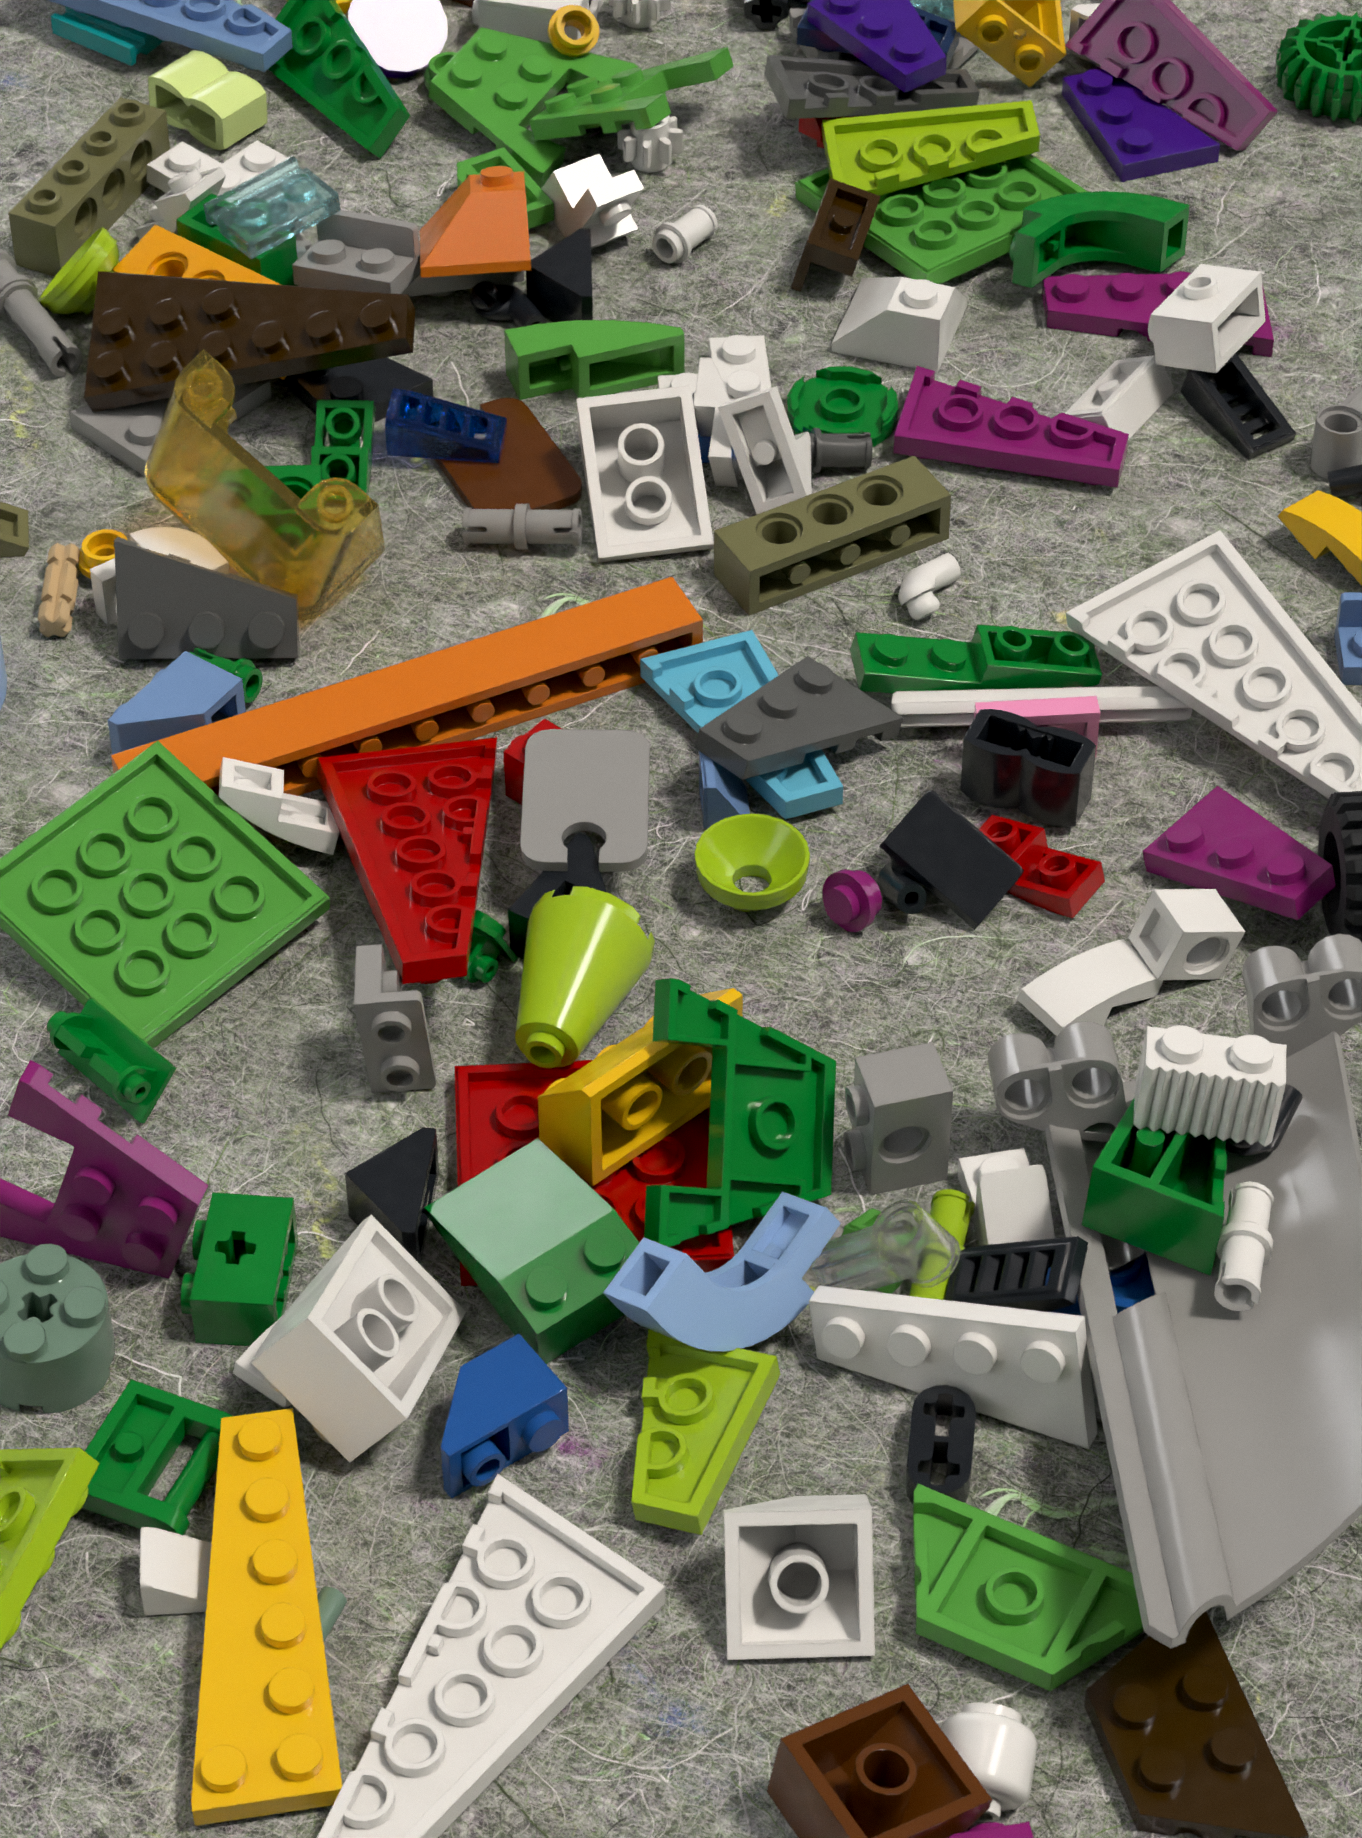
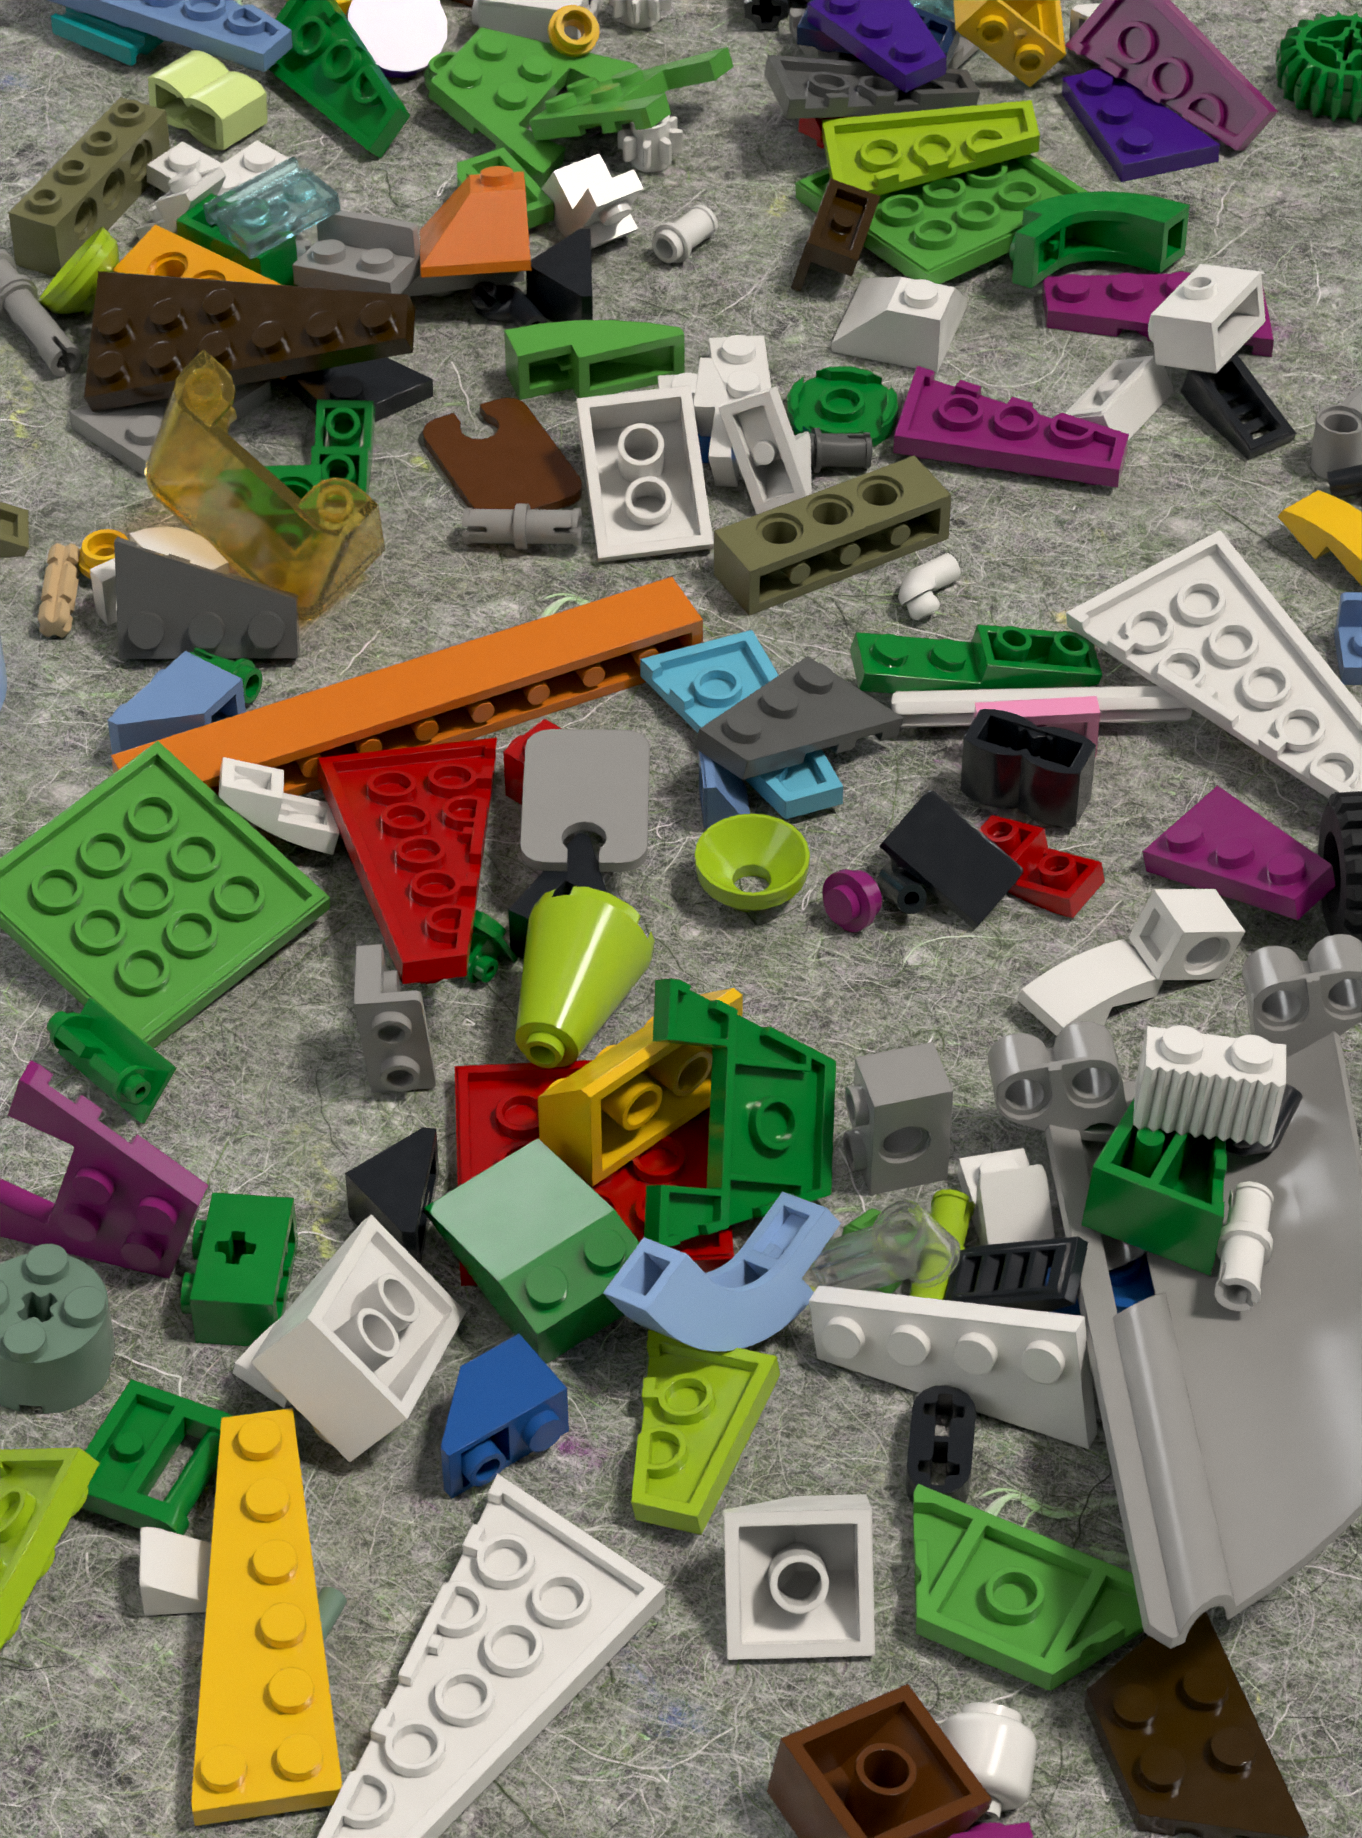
clear blue slope [385,389,507,463] -> none

